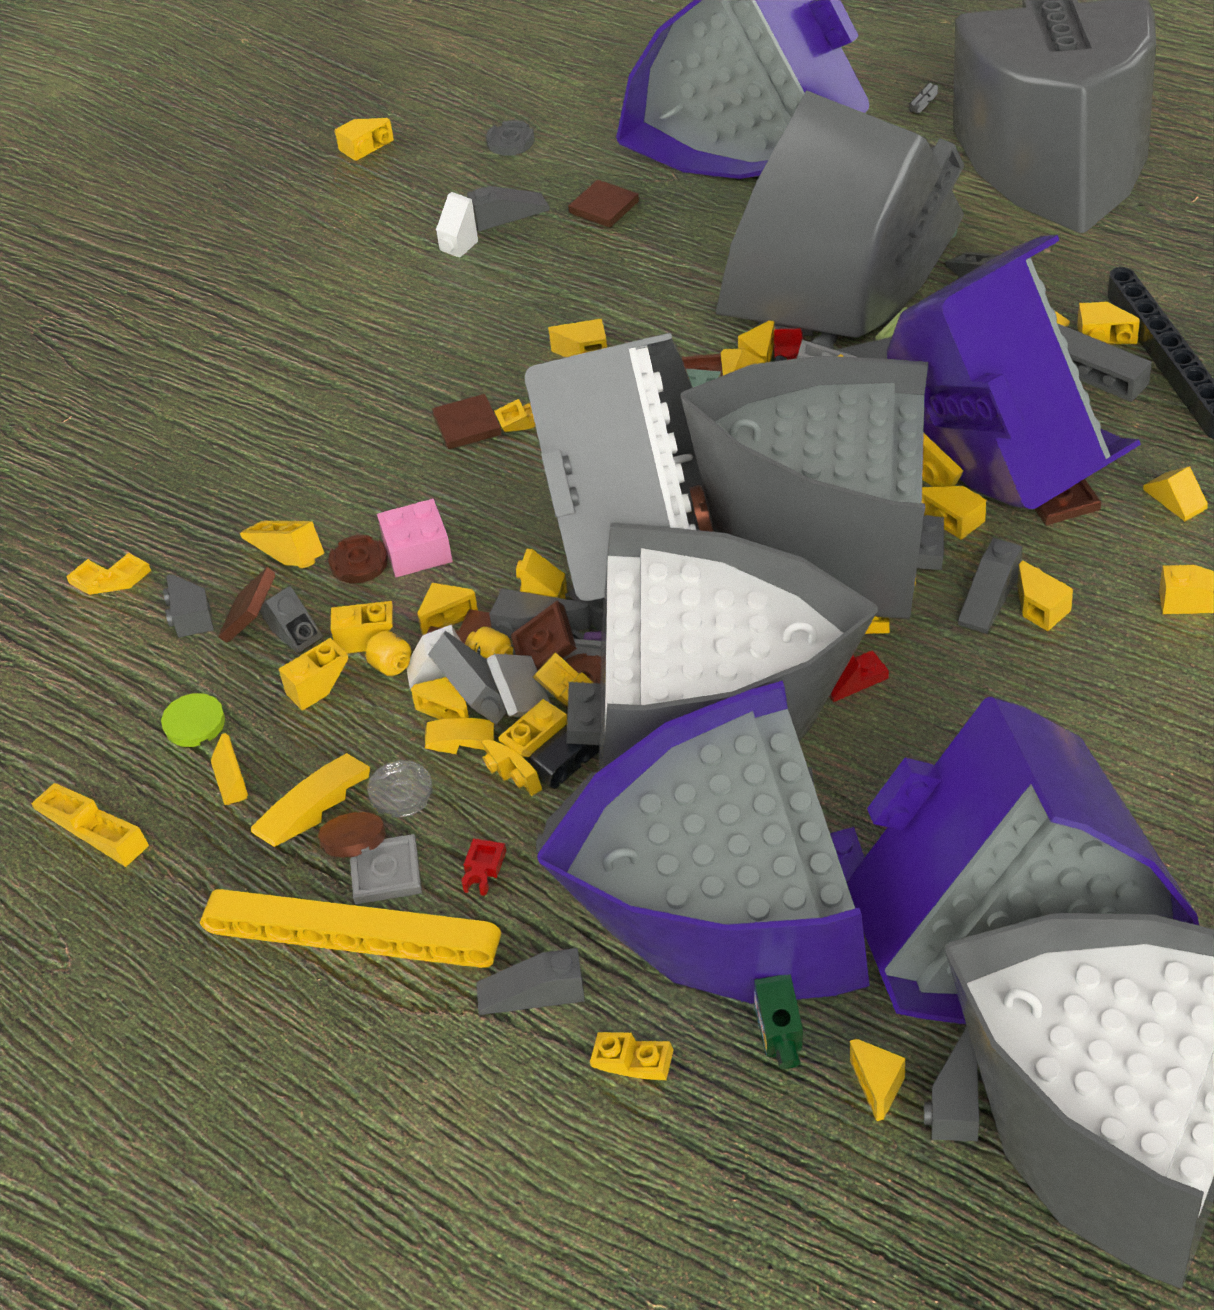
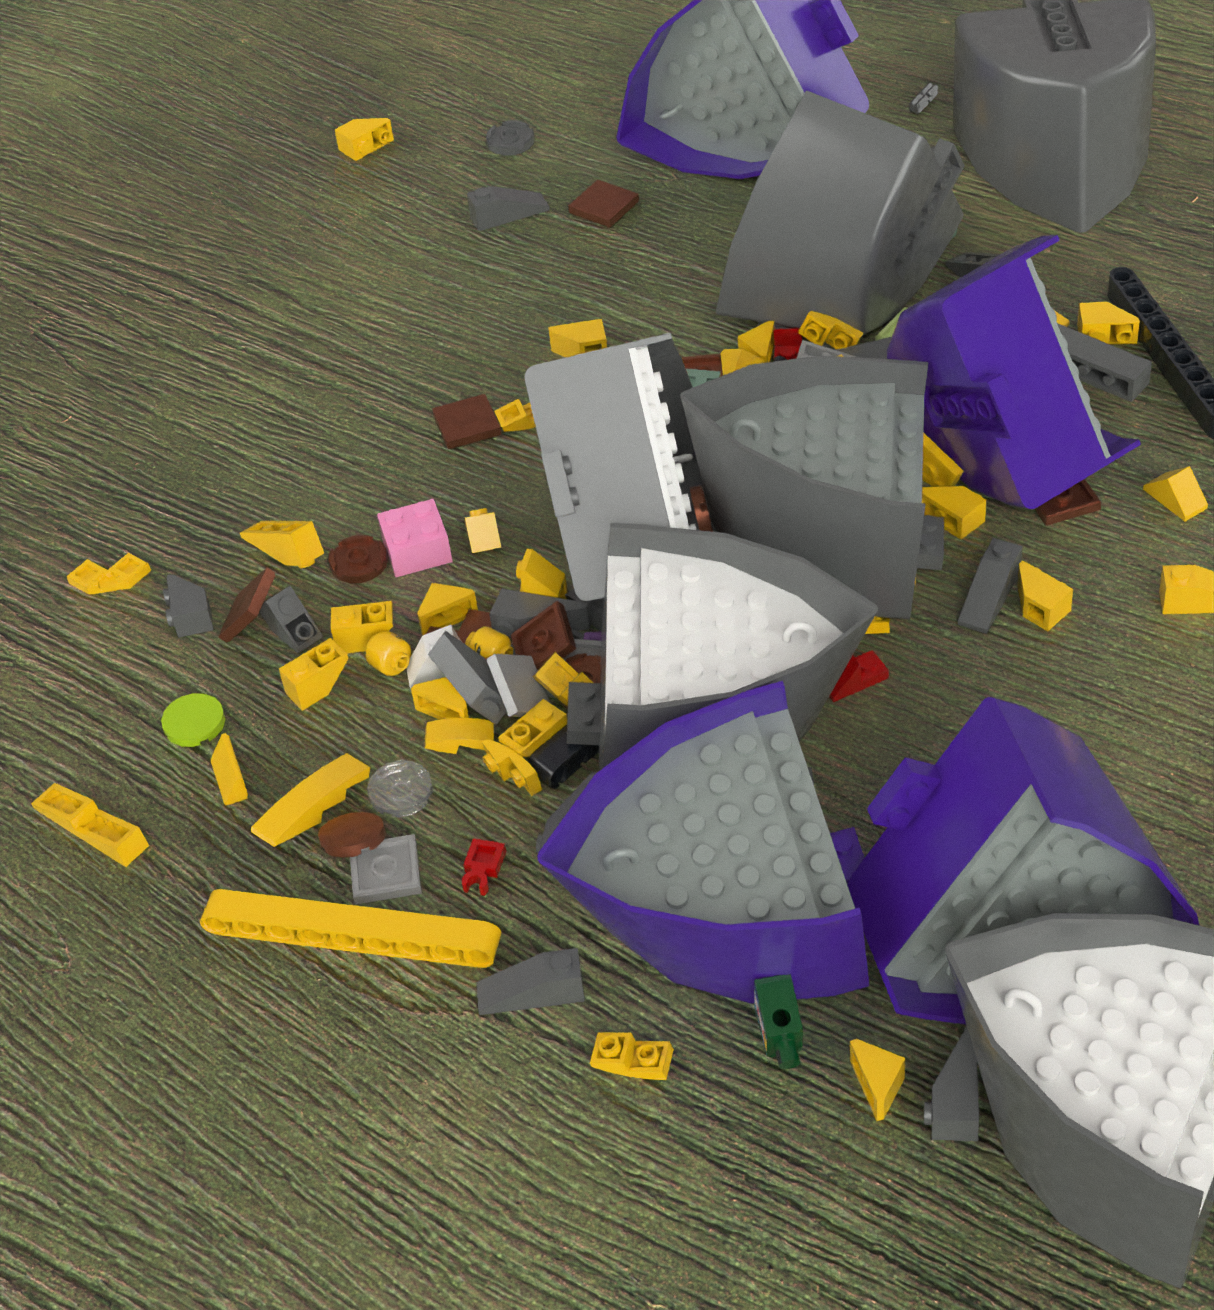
white slope [436,192,478,258] -> none
none -> yellow slope [464,508,501,554]
none -> yellow slope [798,311,864,350]

